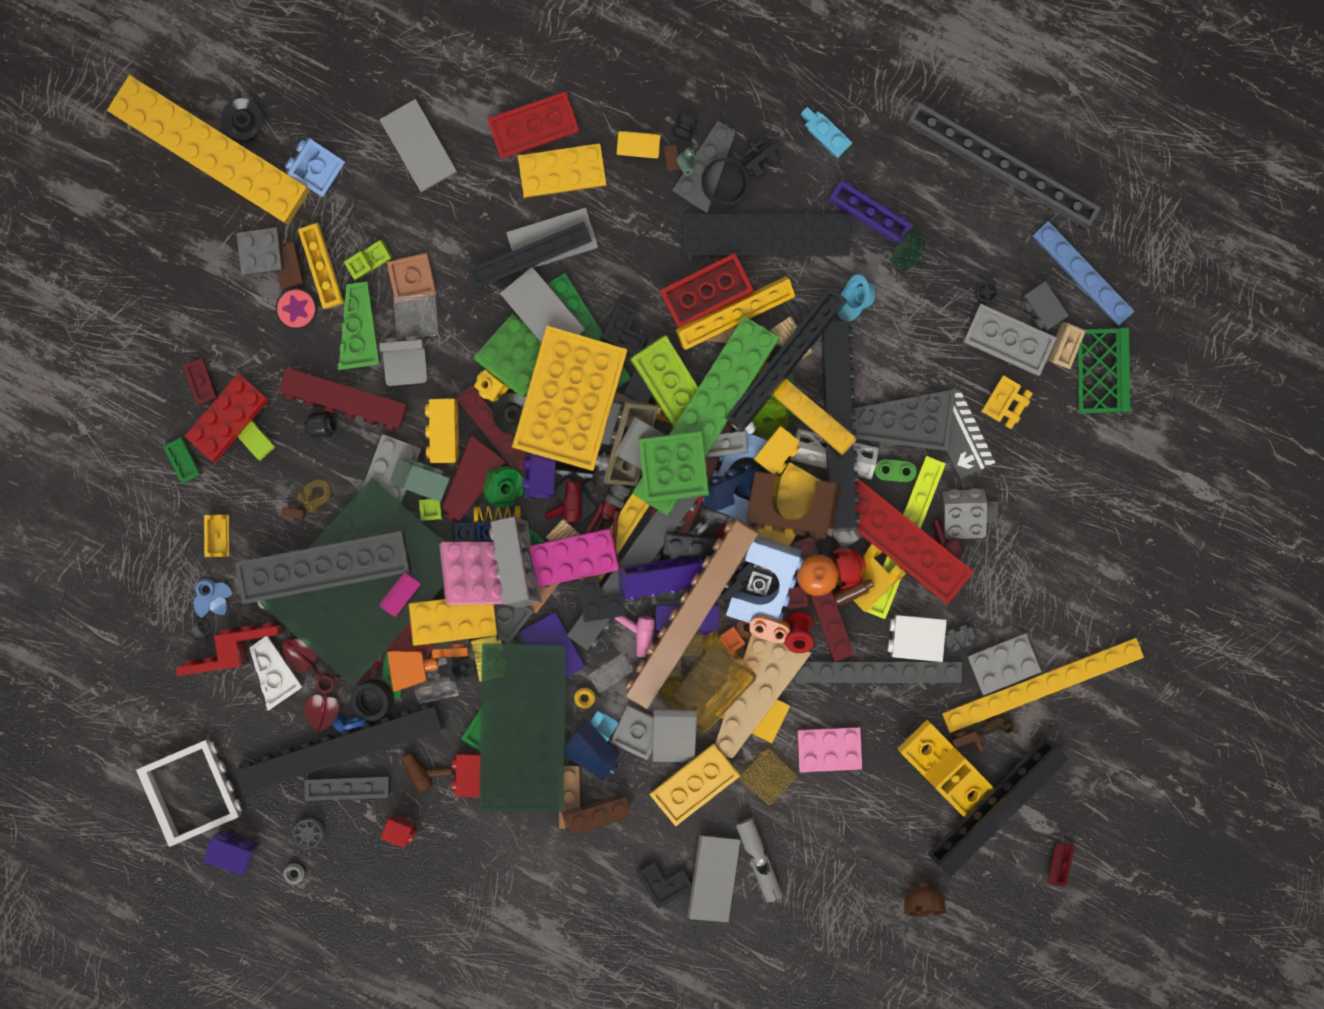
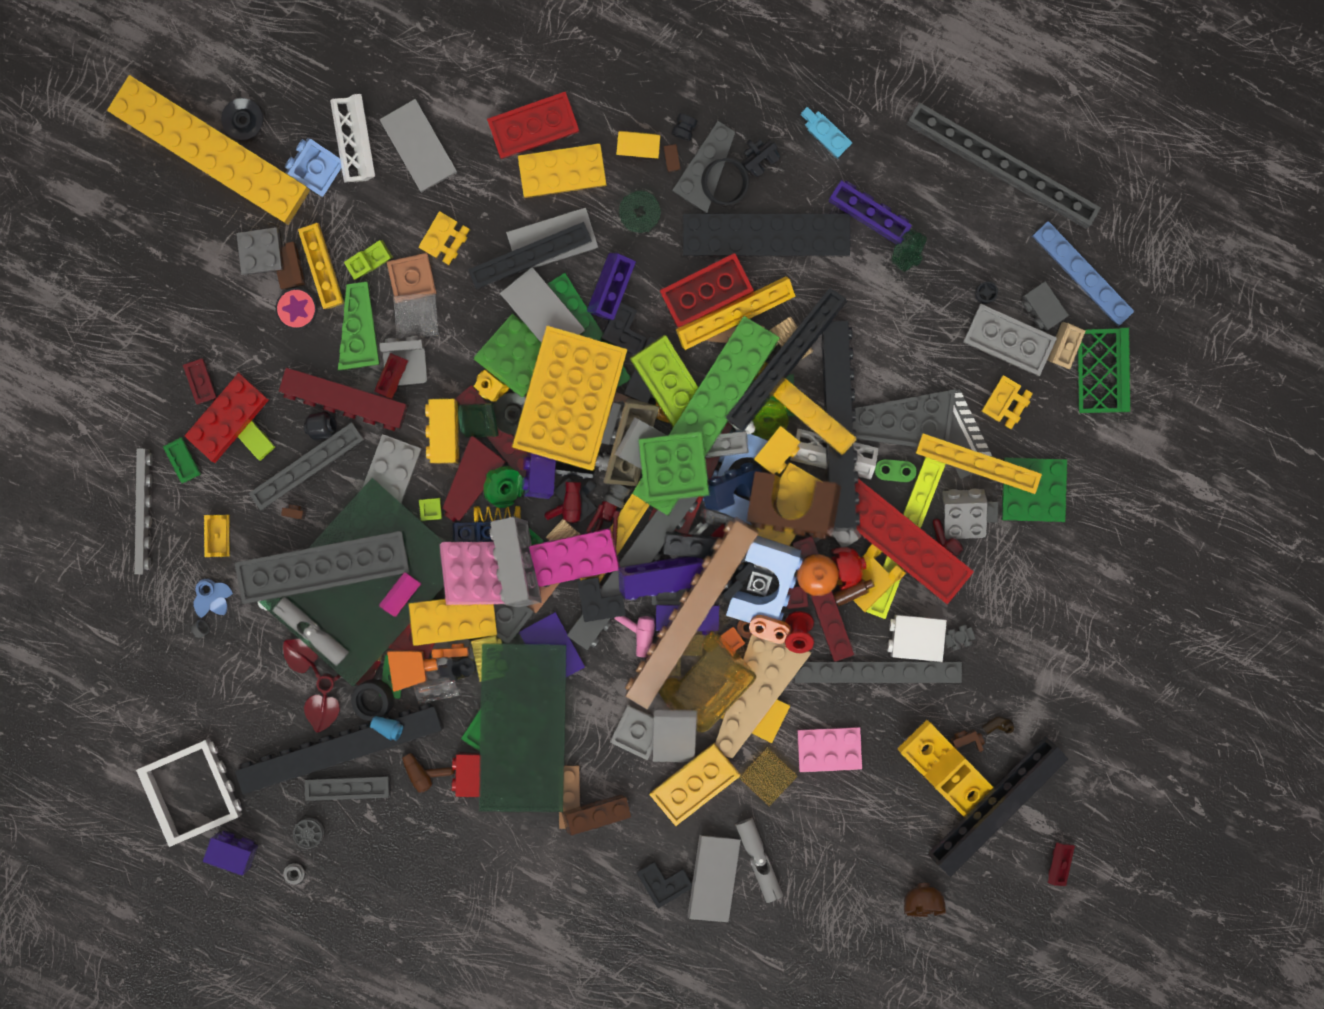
red bracket [176,621,285,676] -> none
white wing [249,636,303,711] -> none
clear yellow piece [297,480,330,512] -> none
blue piece [333,715,367,732] -> none
red brick [380,814,417,848] -> none
sand green brick [390,458,449,502] -> none
dark blue slope [561,718,619,781] -> none
yellow plate [574,688,595,709] -> none
clear plate [588,653,634,693] -> none
medium azure panel [590,709,619,742] -> none
sand green arm [677,147,695,176] -> none
medium azure piece [838,275,876,322] -> none
yellow plate [941,638,1144,733] -> none
light grey plate [967,633,1041,695] -> none
none -> light grey plate [134,449,153,574]
none -> dark grey plate [249,422,364,510]
none -> light grey piece [273,597,349,666]
none -> white fence [330,94,375,183]
none -> dark azure cone [370,716,403,741]
none -> dark red plate [374,353,408,399]
none -> yellow plate [419,211,470,265]
none -> clear green piece [458,403,499,437]
none -> dark purple brick [587,253,636,320]
none -> clear green plate [619,191,661,233]
none -> yellow plate [915,433,1042,494]
none -> green plate [1002,458,1067,522]

